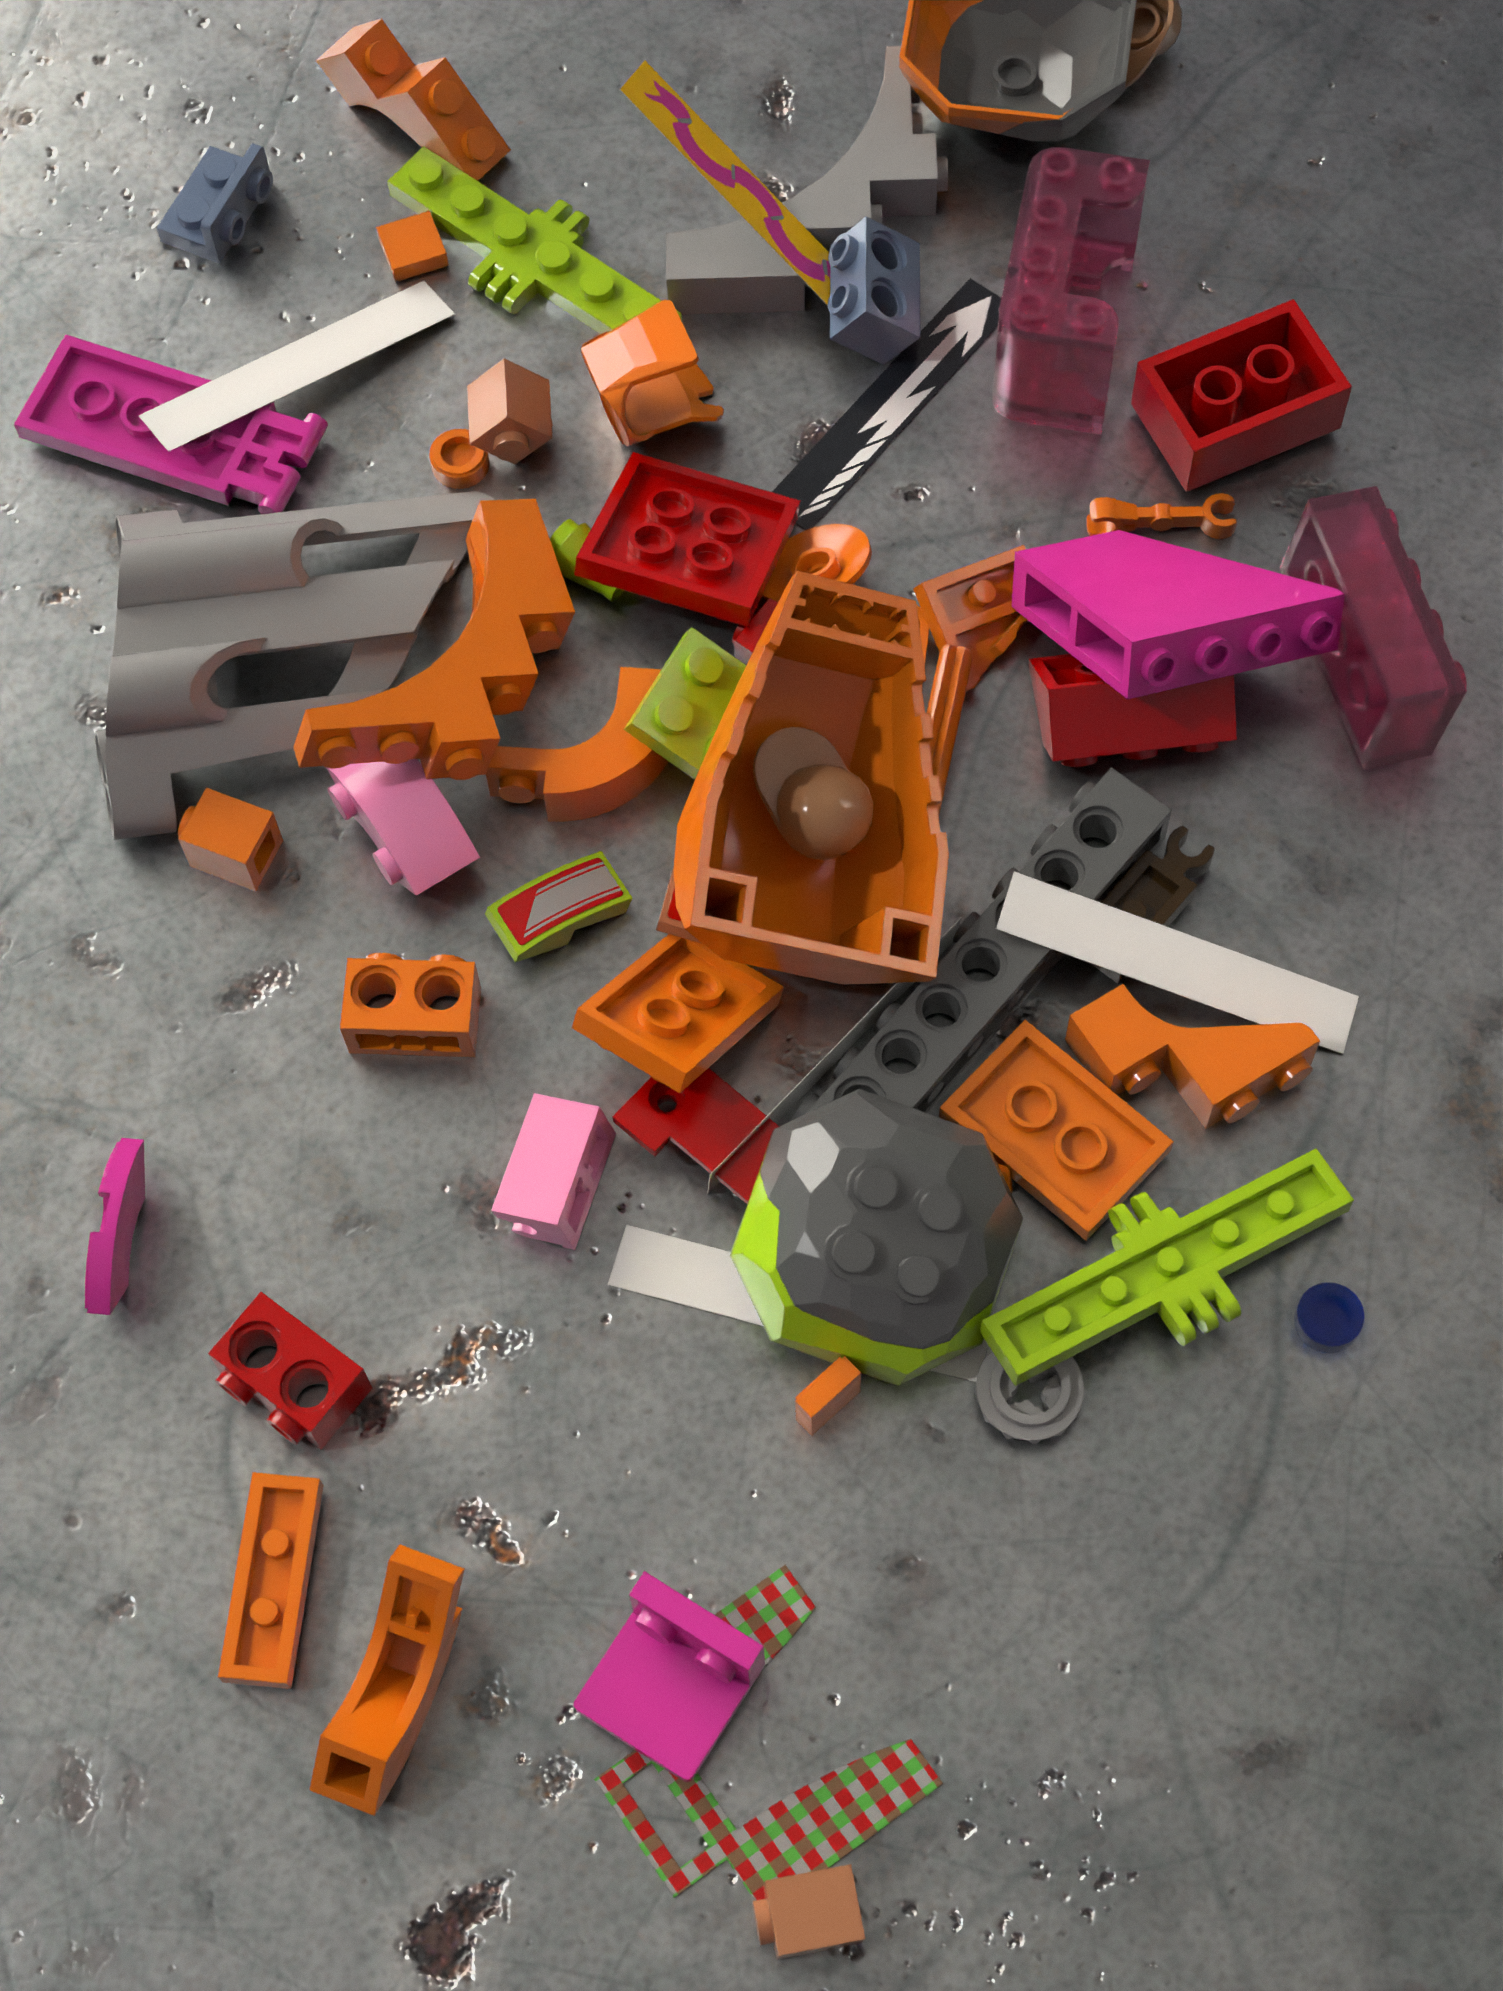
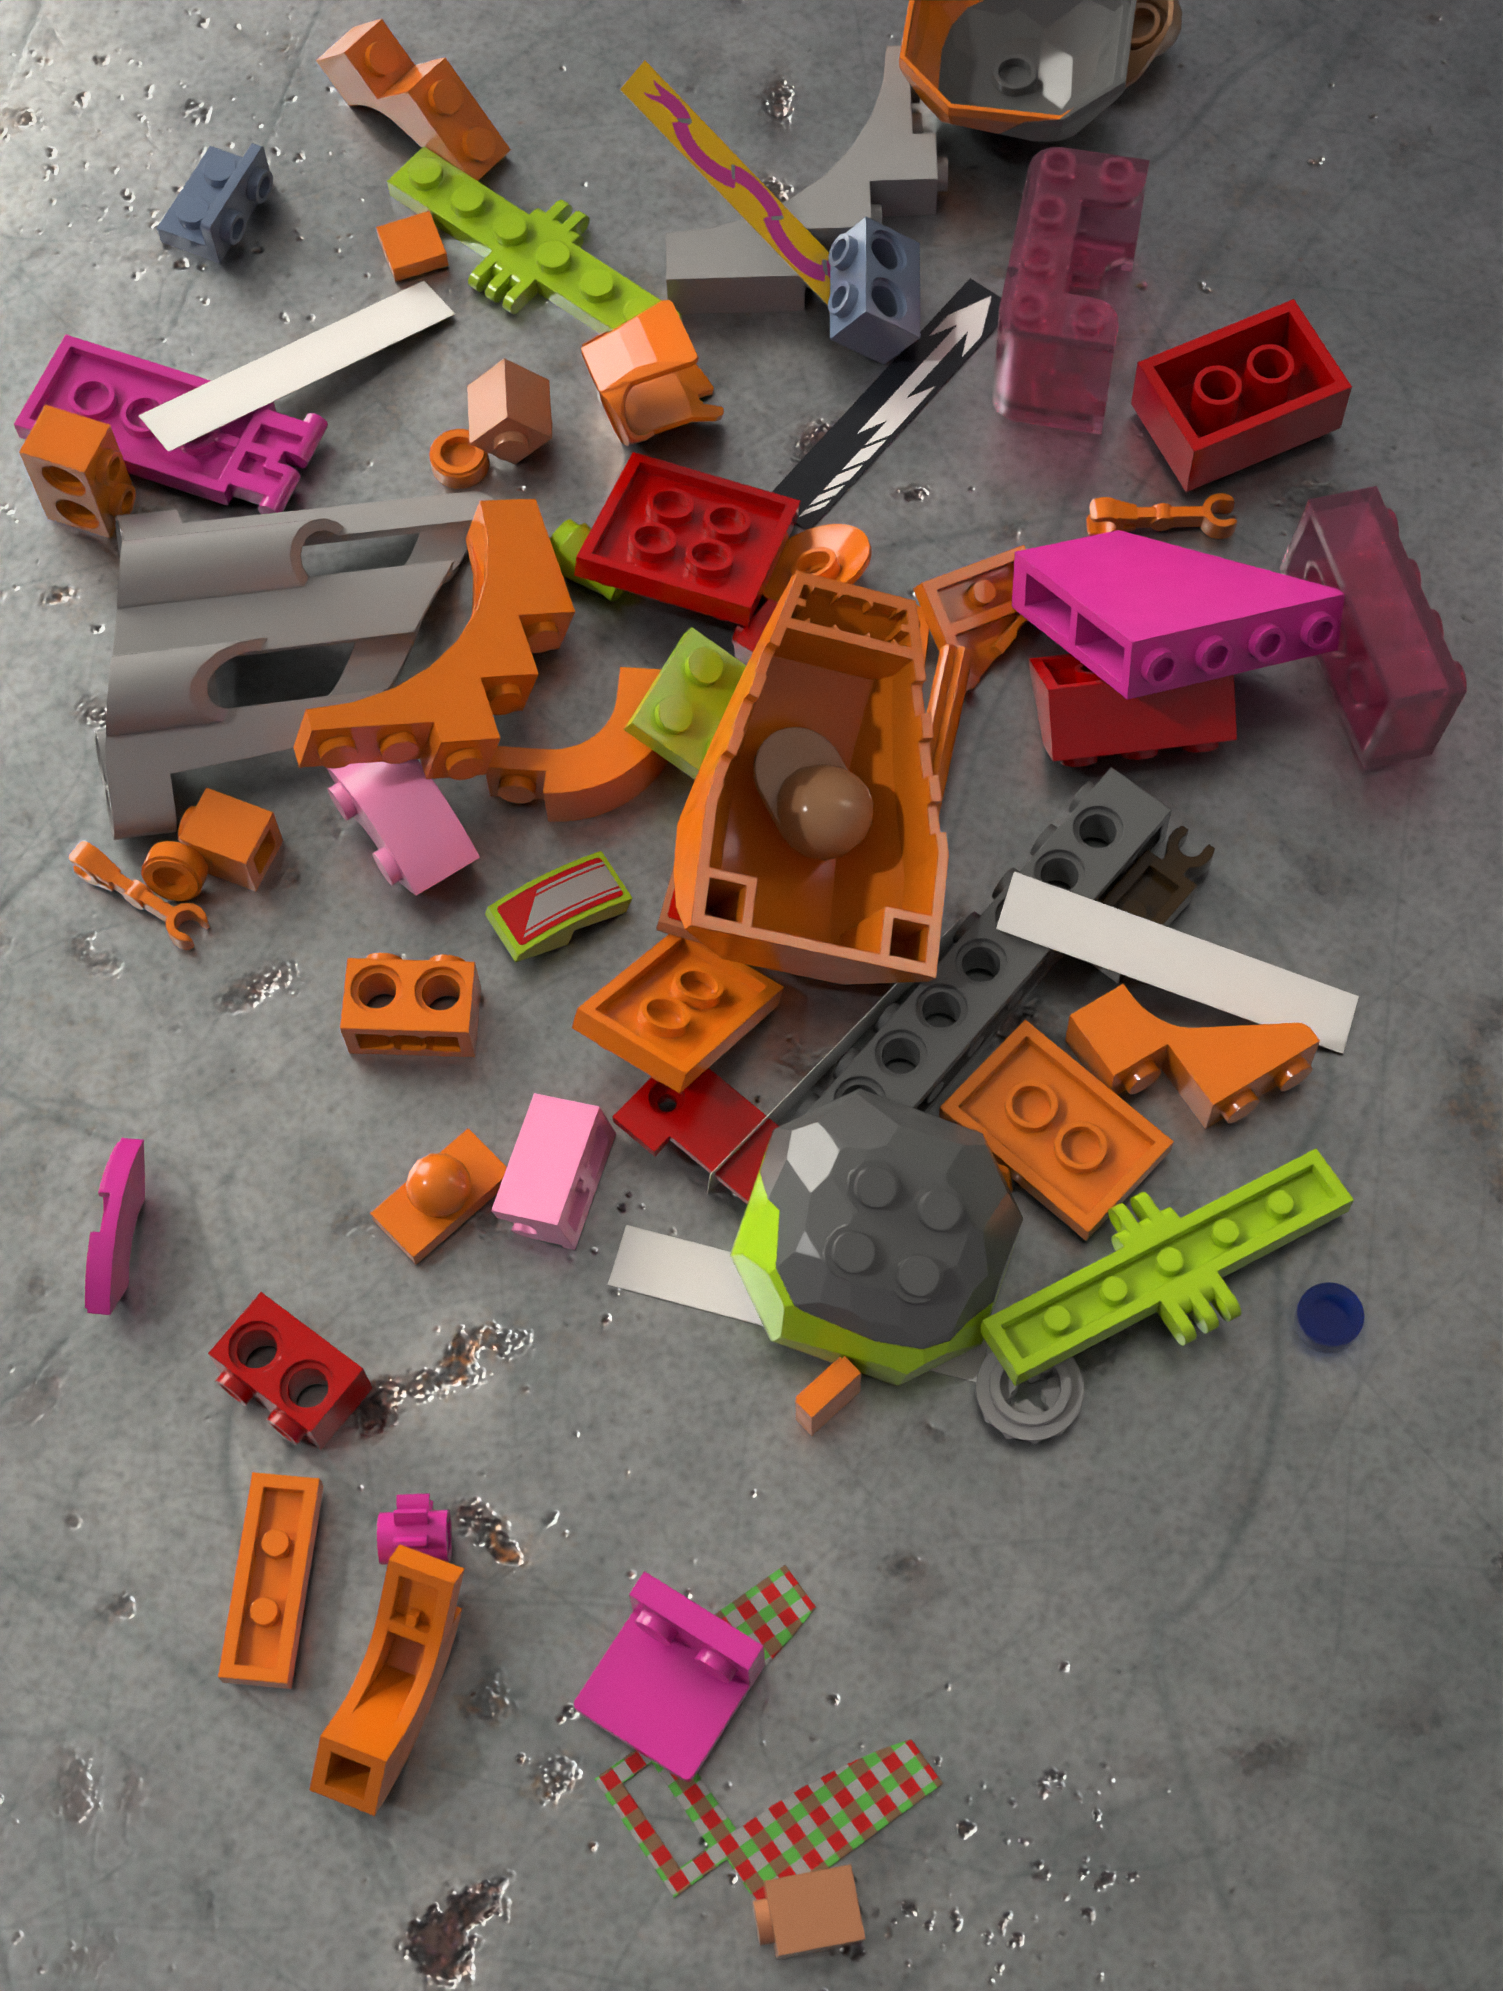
none -> orange brick [19,405,136,539]
none -> orange piece [69,841,210,950]
none -> orange tile [141,841,208,901]
none -> orange tile [370,1128,507,1265]
none -> dark pink gear [377,1493,452,1565]

